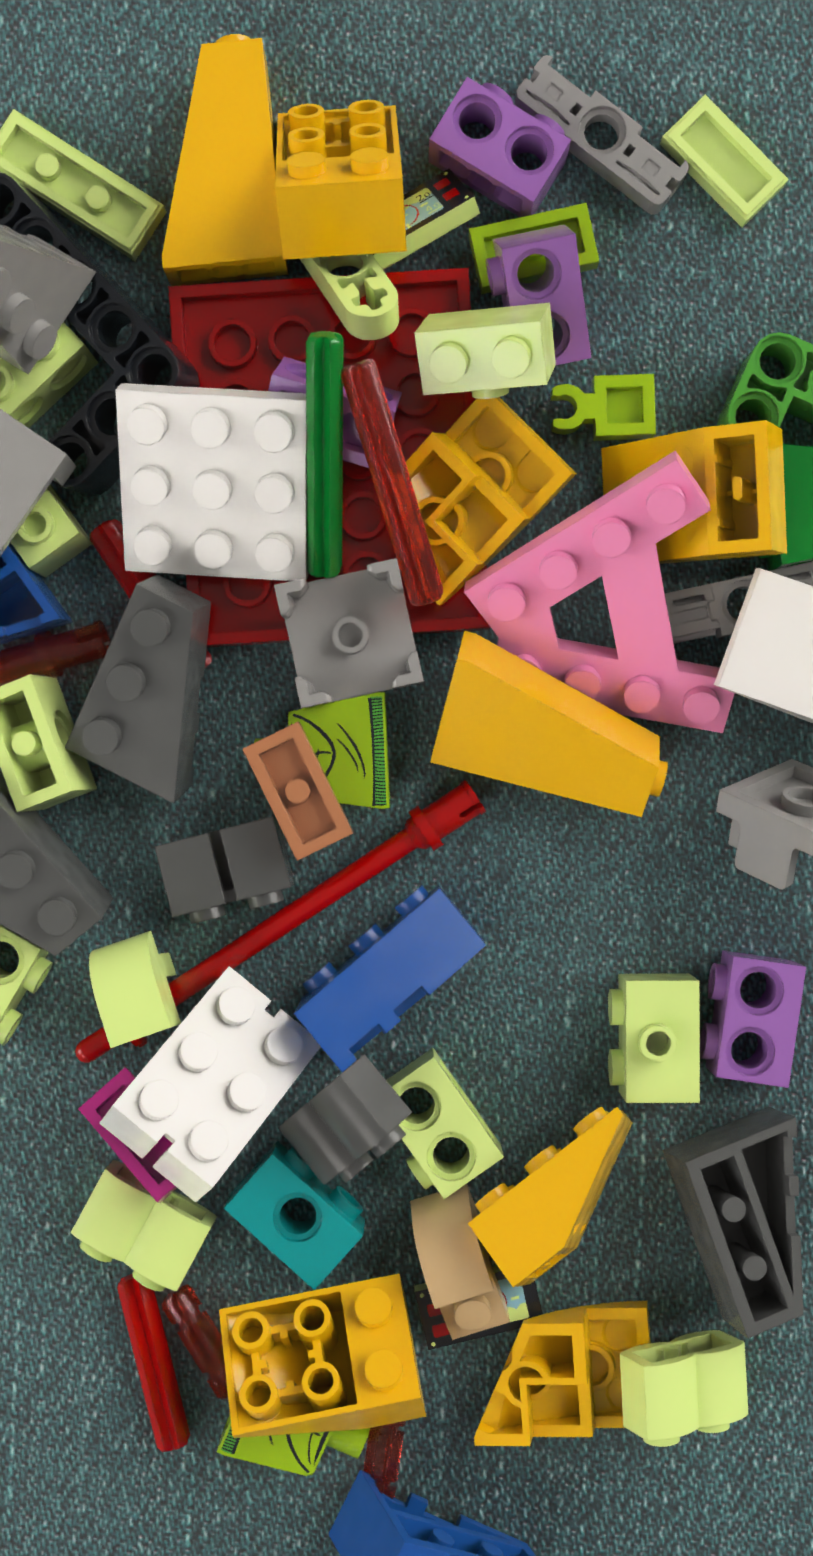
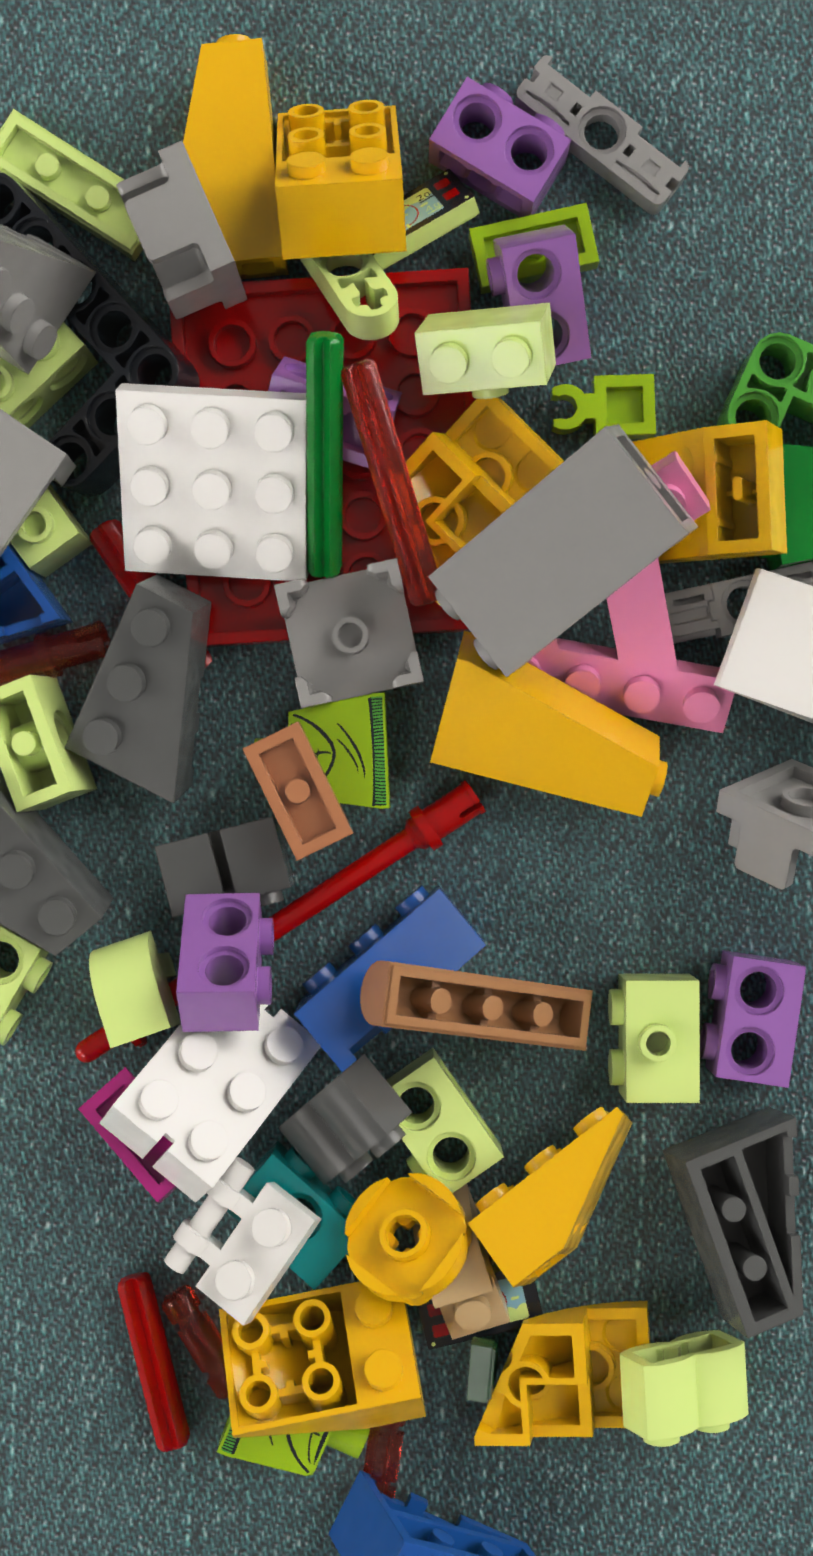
yellowish green brick [71,1160,217,1292] -> none
yellowish green tile [660,95,789,228] -> none
none -> light grey panel [116,140,247,319]
none -> white plate [164,1157,321,1326]
none -> medium lavender brick [176,893,274,1032]
none -> yellow plate [345,1173,472,1306]
none -> medium nougat brick [360,960,593,1051]
none -> light grey panel [428,424,698,677]
none -> tile [466,1336,498,1403]

